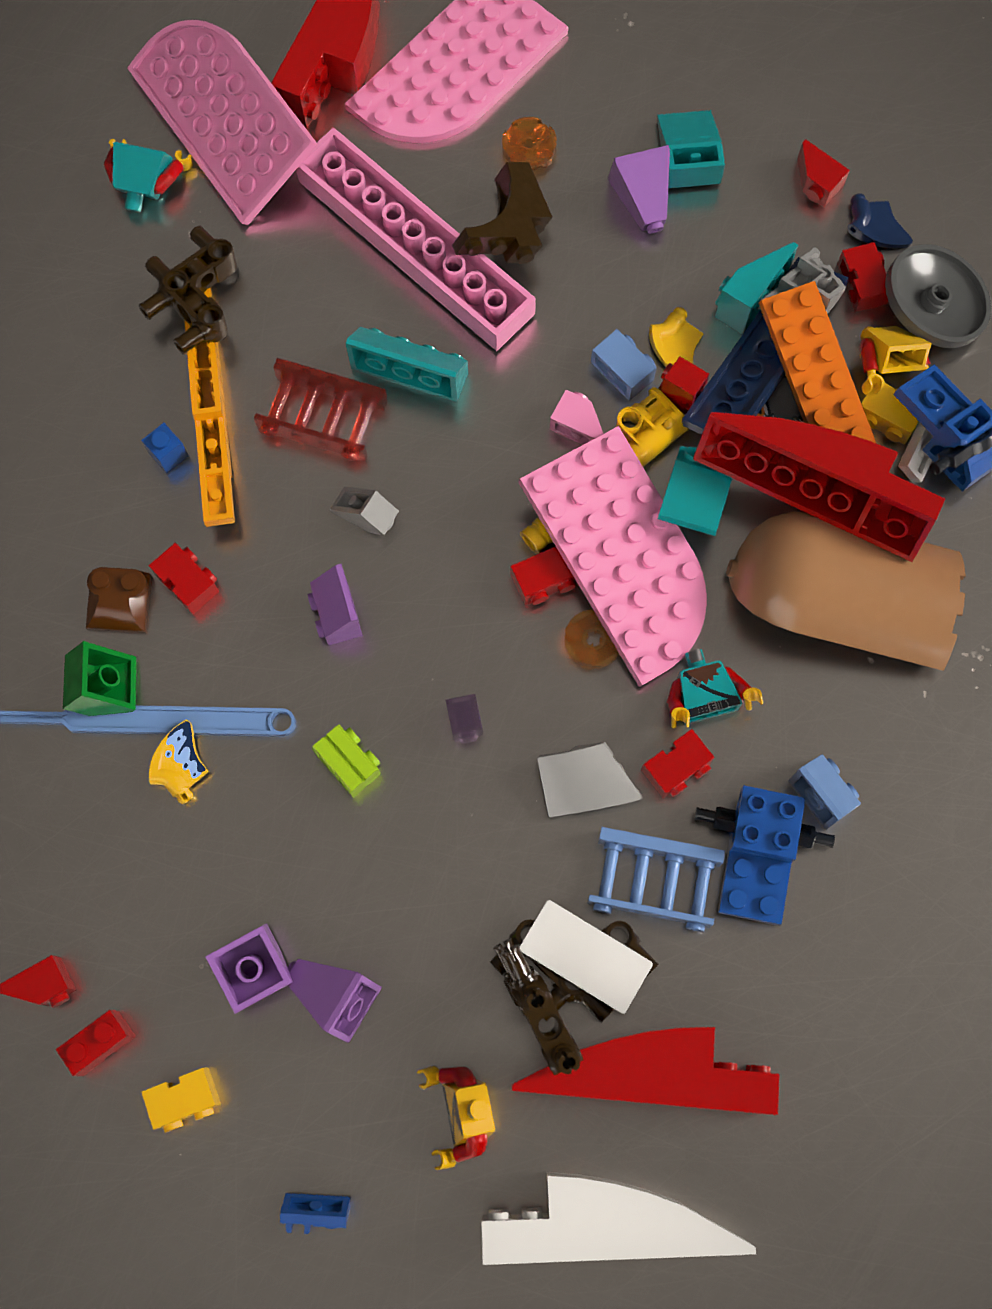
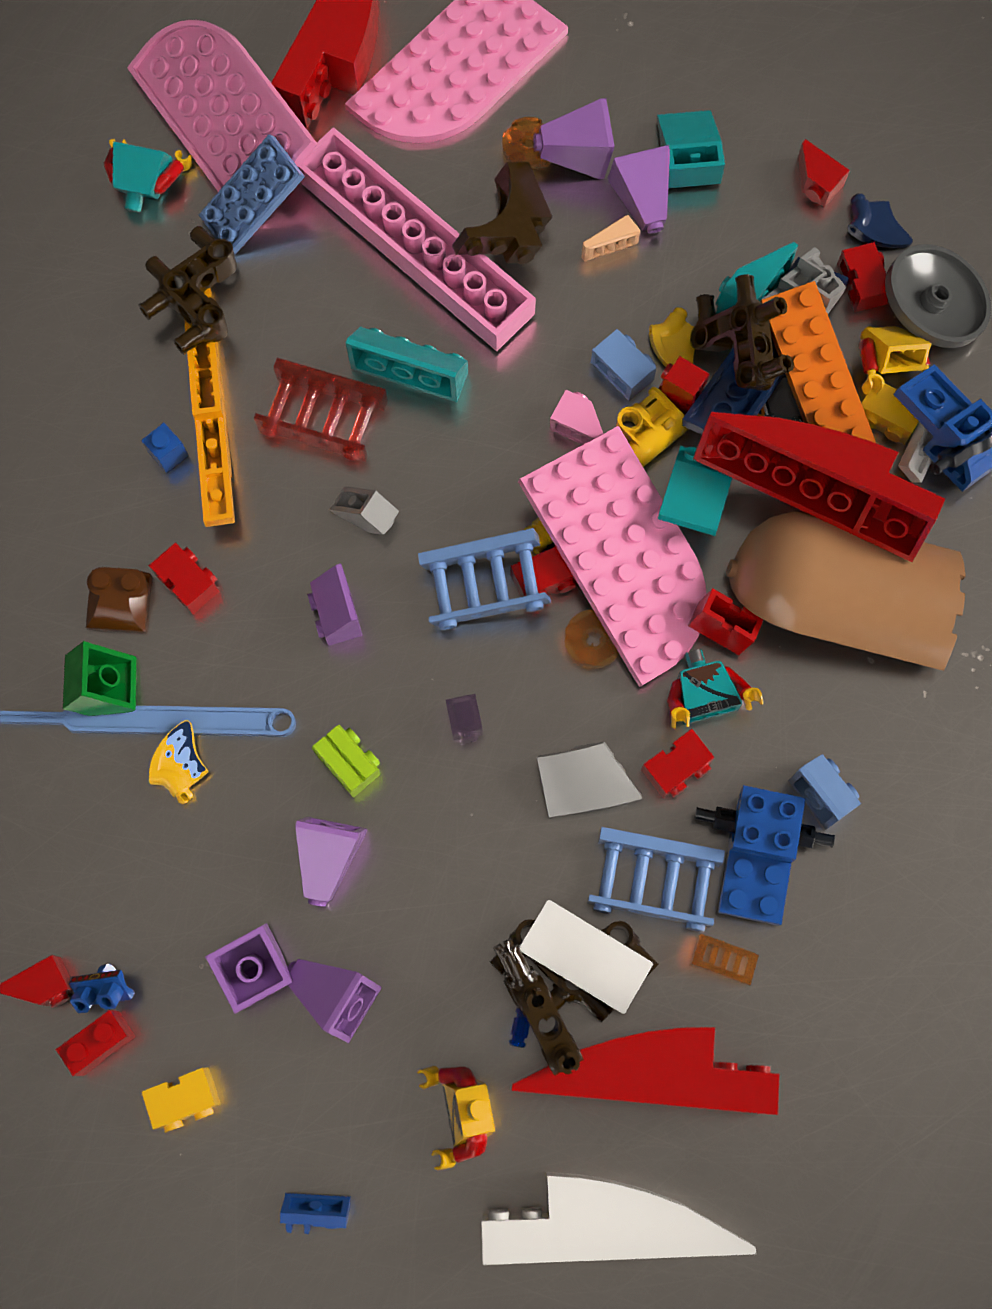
none -> blue hips [69,964,134,1013]
none -> medium blue tile [199,134,305,254]
none -> medium lavender slope [295,817,367,906]
none -> medium blue fence [418,528,551,630]
none -> clear blue piece [509,1008,530,1048]
none -> medium lavender slope [533,98,615,179]
none -> light nougat slope [581,215,640,261]
none -> red brick [688,588,764,655]
none -> clear orange slope [689,934,759,986]
none -> dark brown pin [690,274,794,391]

